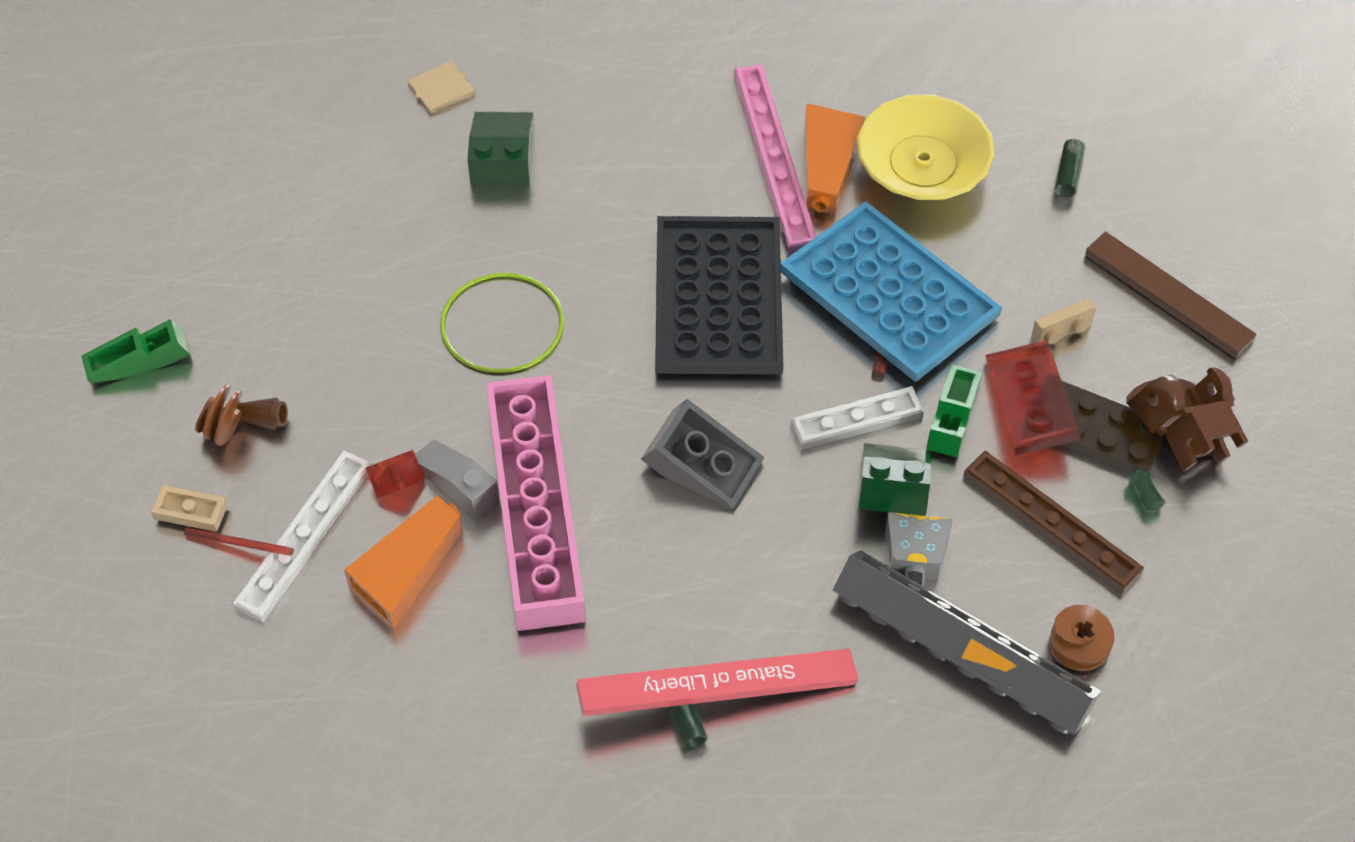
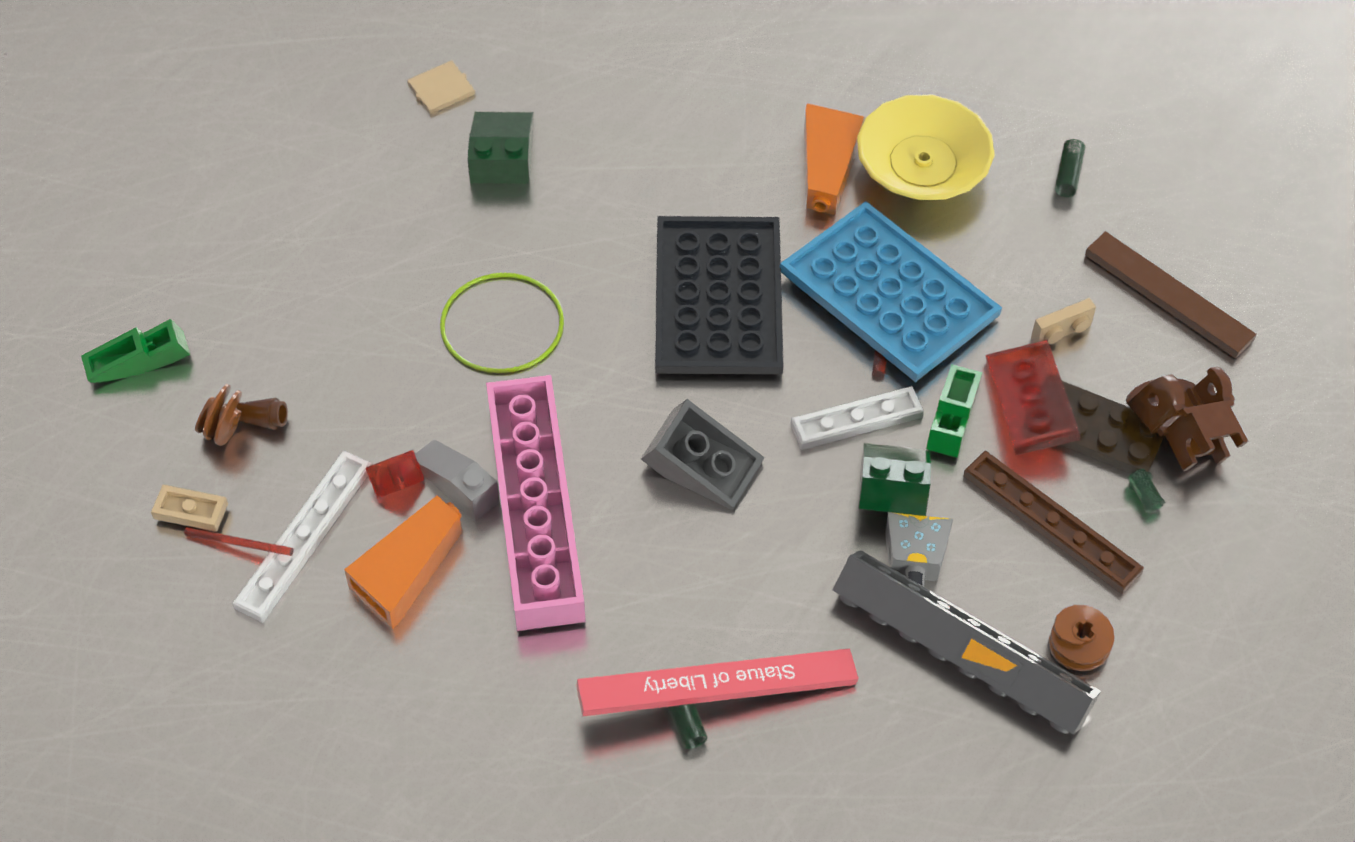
bright pink tile [734,64,816,253] -> none

